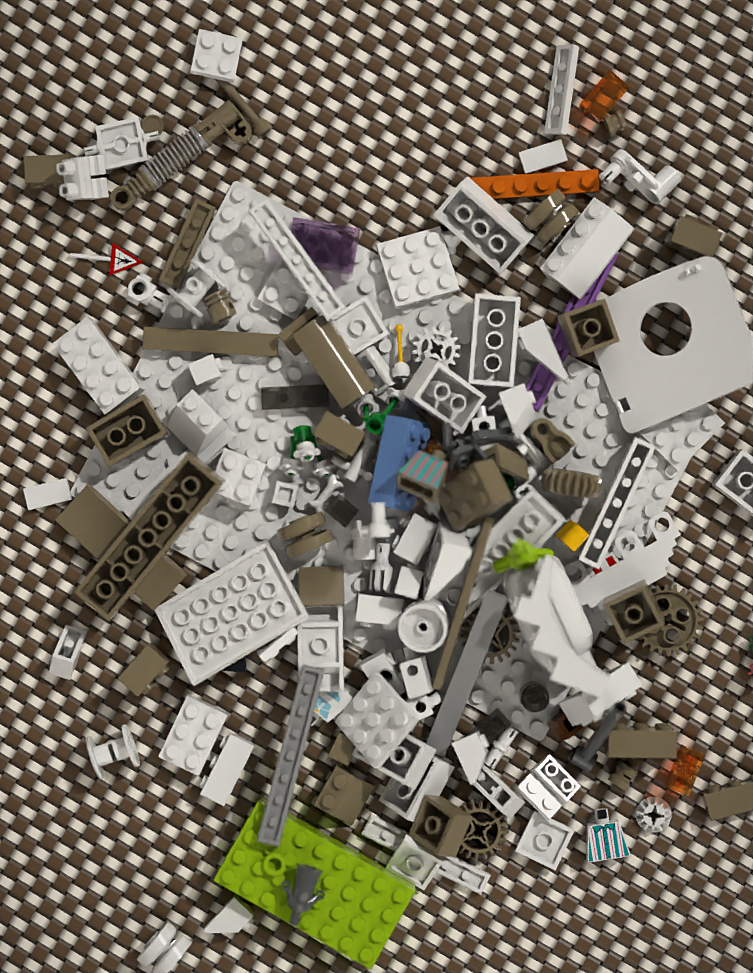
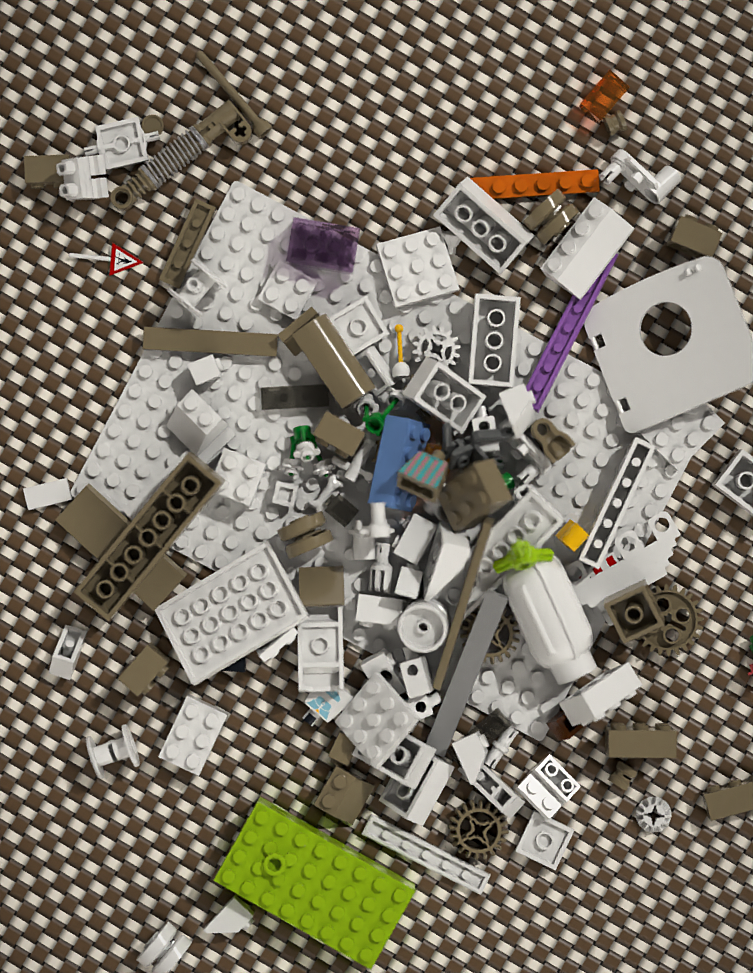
white brick [52,317,145,416] -> none
dark tan brick [86,394,169,467] -> none
white connector [126,272,173,314] -> none
white plate [190,29,243,83] -> none
white brick [199,732,255,806] -> none
dark tan piece [202,289,237,324] -> none
white tile [248,198,346,321] -> none
light grey tile [257,664,325,847] -> none
dark grey piece [282,863,325,926] -> none
white plate [385,834,445,890] -> none
dark tan brick [408,795,472,857] -> none
dark tan panel [483,443,529,482] -> none
white arch [511,554,610,698] -> none
white slope [517,319,571,385] -> none
white tile [518,139,568,174] -> none
clear smoke wheel [518,681,550,713] -> none
dark tan gear [541,468,602,498] -> none
white plate [544,44,579,135] -> none
dark tan brick [557,299,620,358] -> none
dark grey piece [569,702,627,772] -> none
torso [586,808,630,863] -> none
clear orange brick [665,744,705,796] -> none

